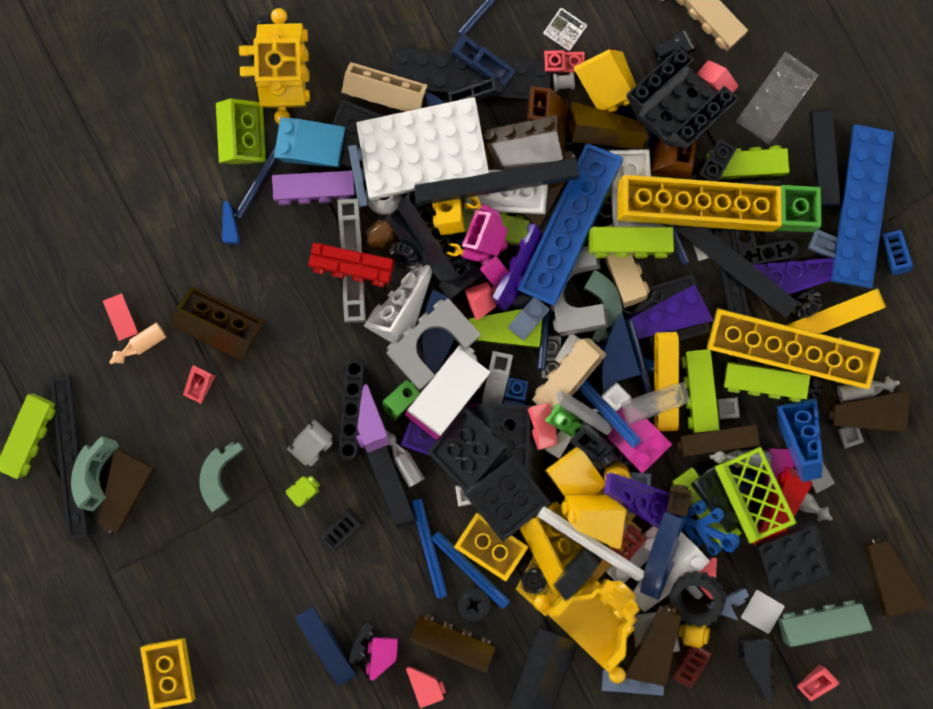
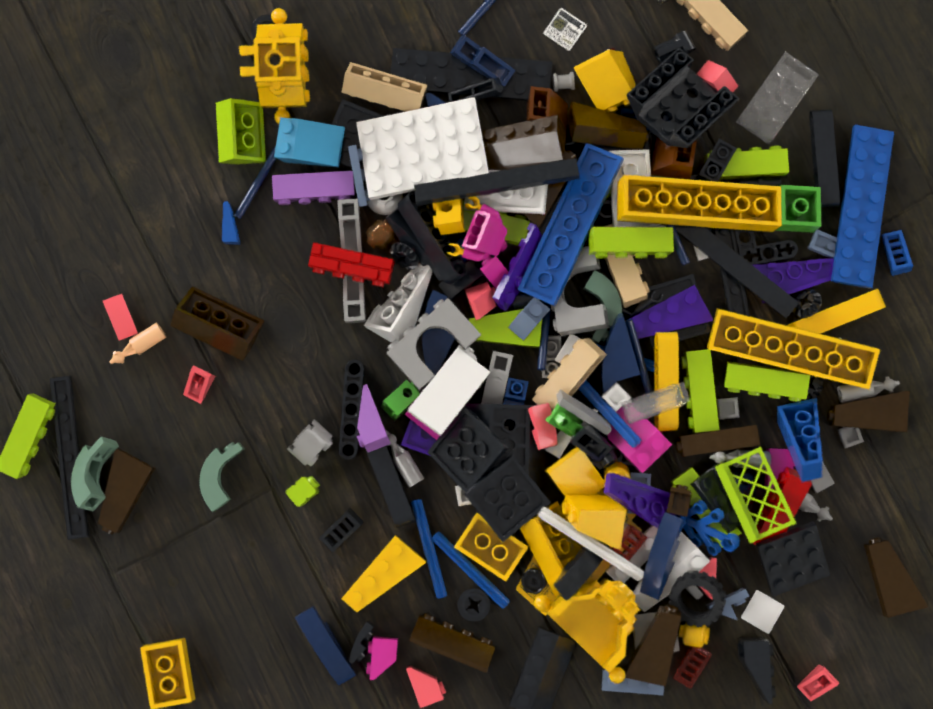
coral slope [544,50,584,73] -> none
sand green slope [778,600,872,647] -> none
none -> yellow wedge [342,535,427,612]

